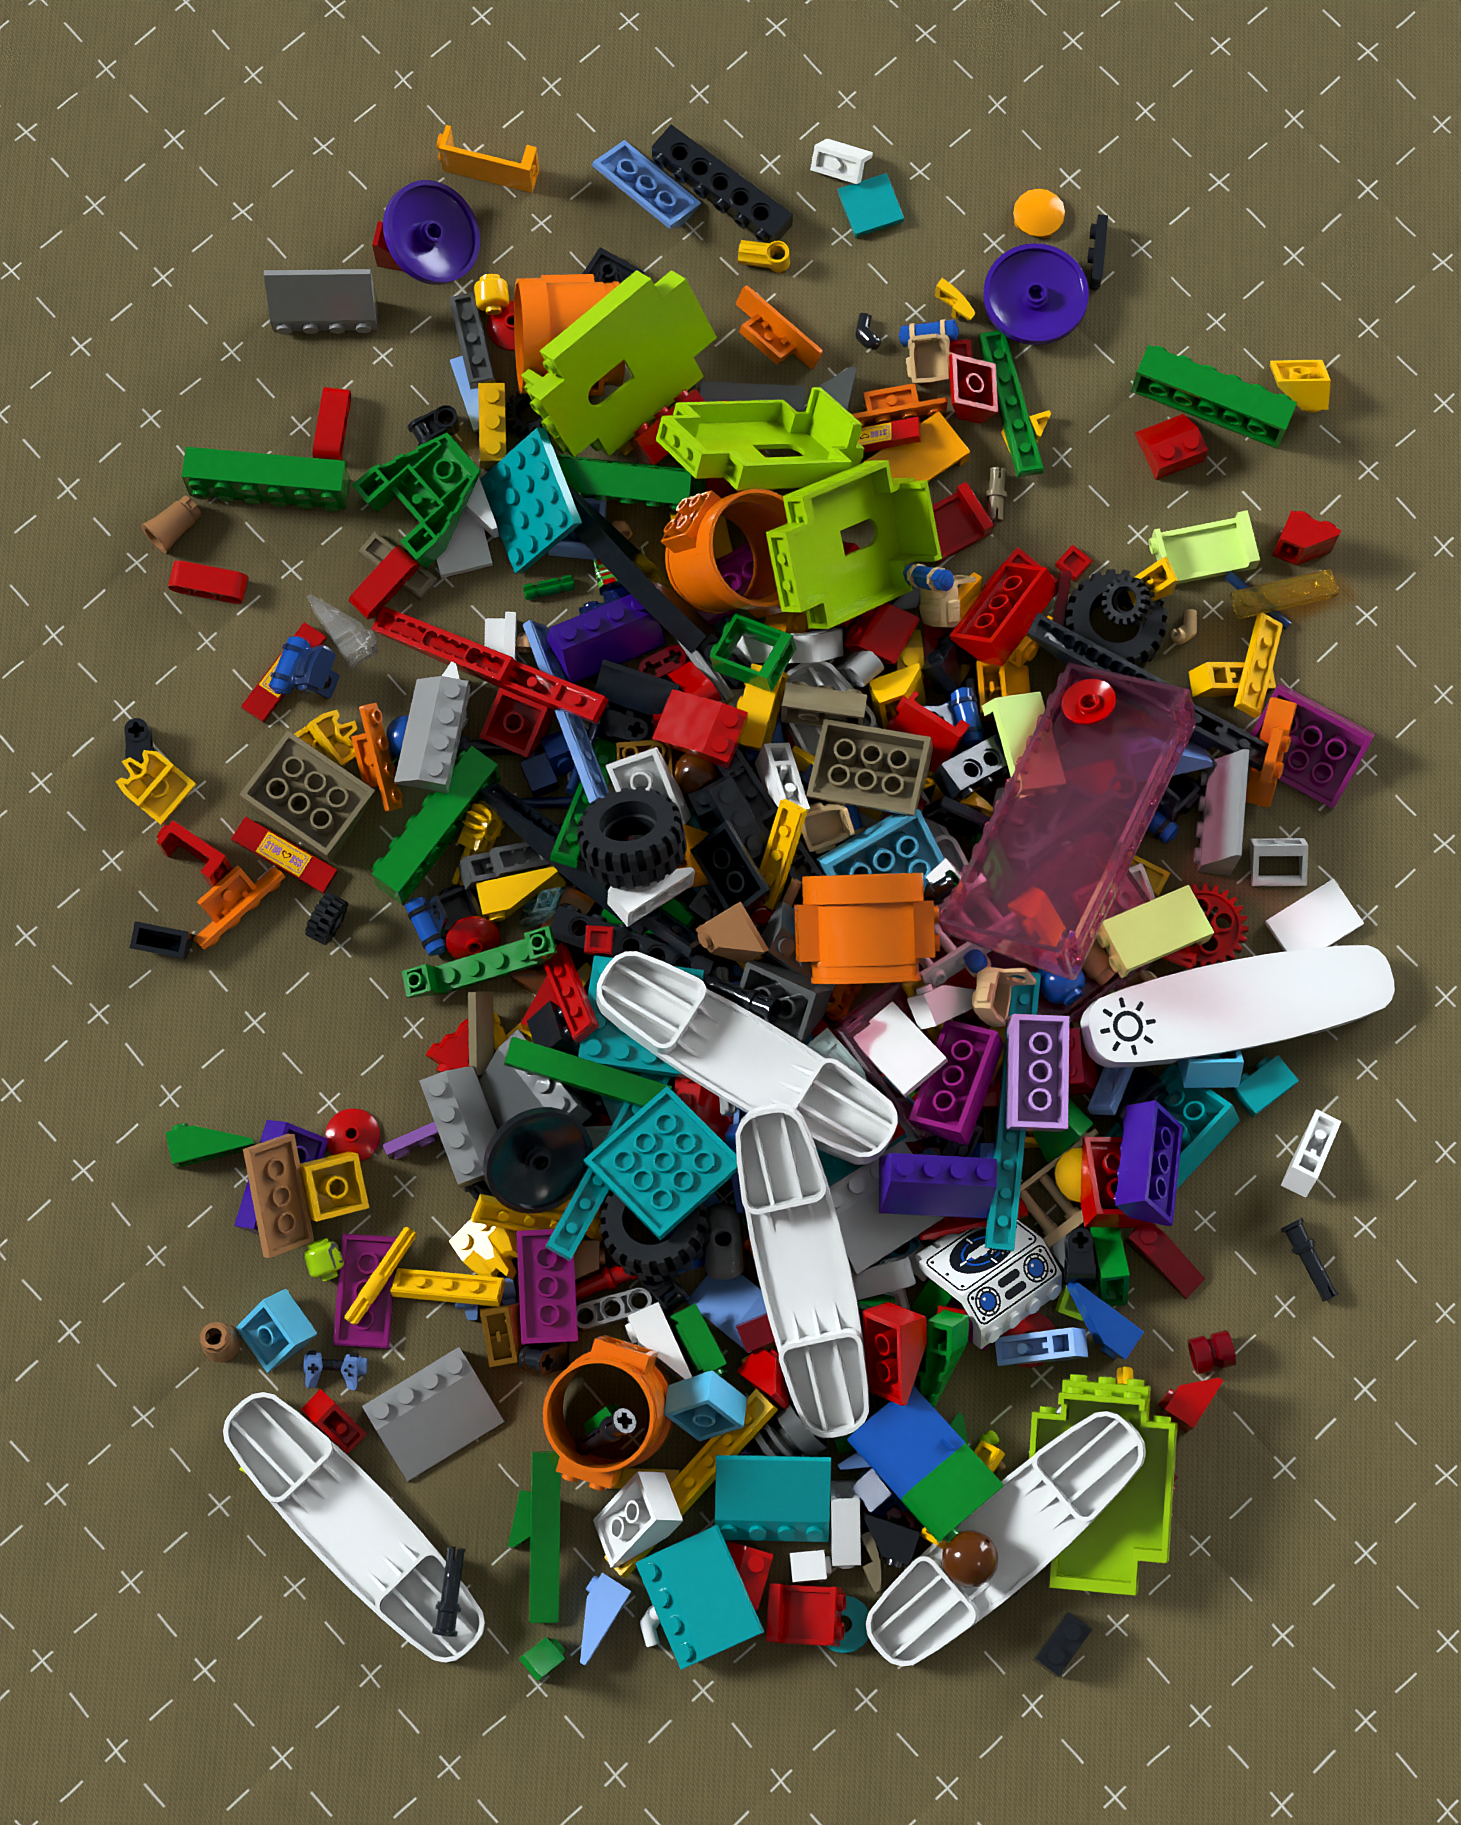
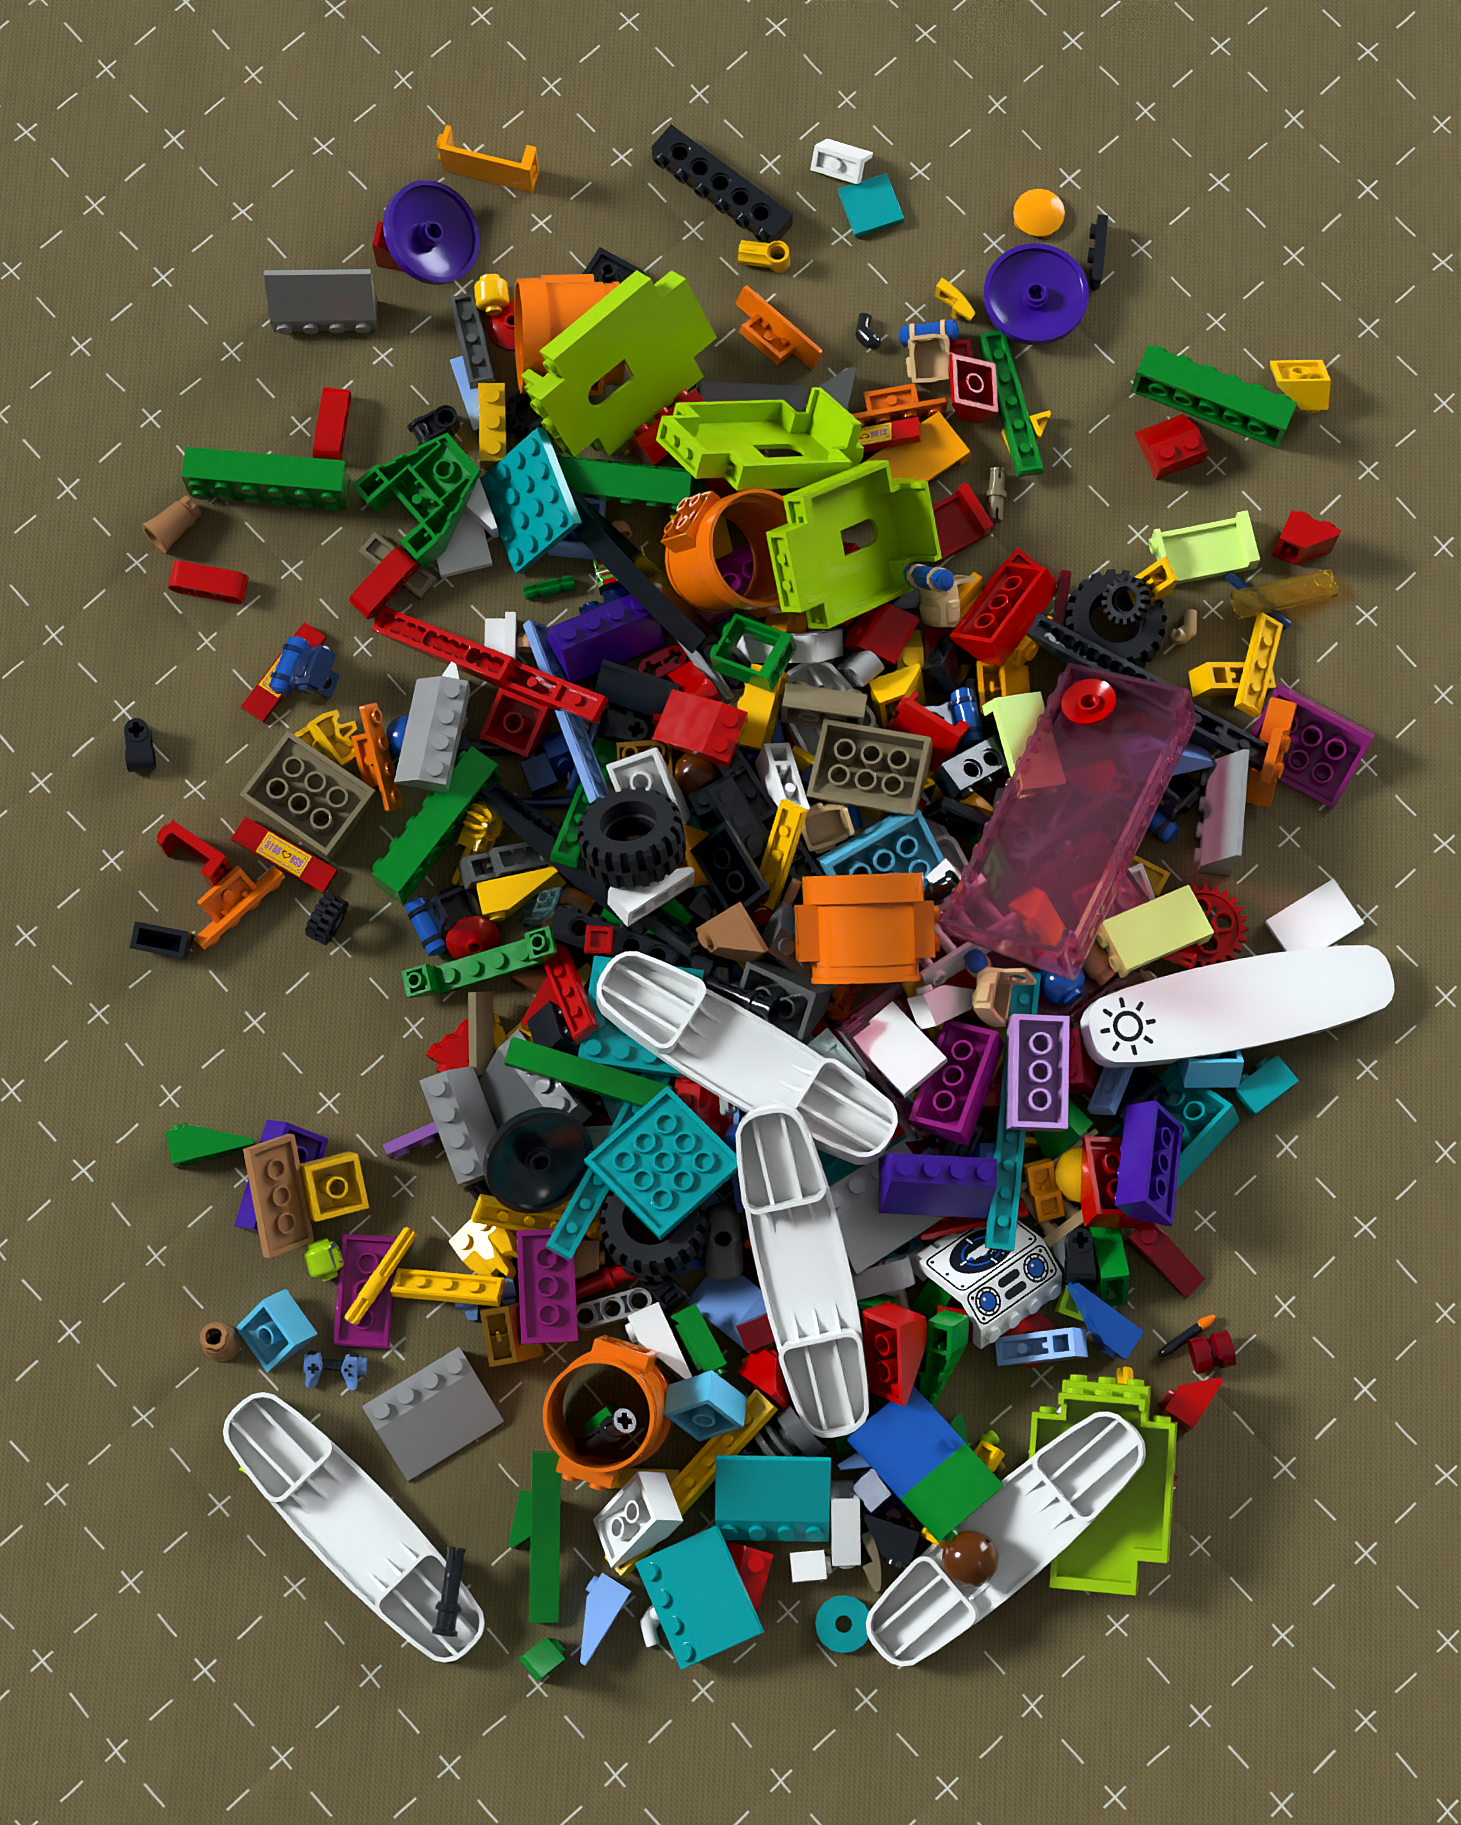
yellow plate [115,750,197,826] -> none
red slope [301,1389,367,1454] -> none
clear slope [306,594,379,669] -> none
red dish [325,1108,380,1162] -> none
black piece [518,1342,570,1375] -> none
medium blue slope [592,140,702,229] -> none
red panel [766,1583,846,1647] -> none
black brick [1033,1612,1092,1677] -> none
red tile [1055,544,1093,582] -> none
white tile [1250,838,1309,886] -> none
black pin [1280,1217,1339,1302] -> none
white slope [1281,1109,1341,1198] -> none
none -> light orange slope [1023,1158,1065,1223]
none -> black piece [1159,1315,1216,1357]

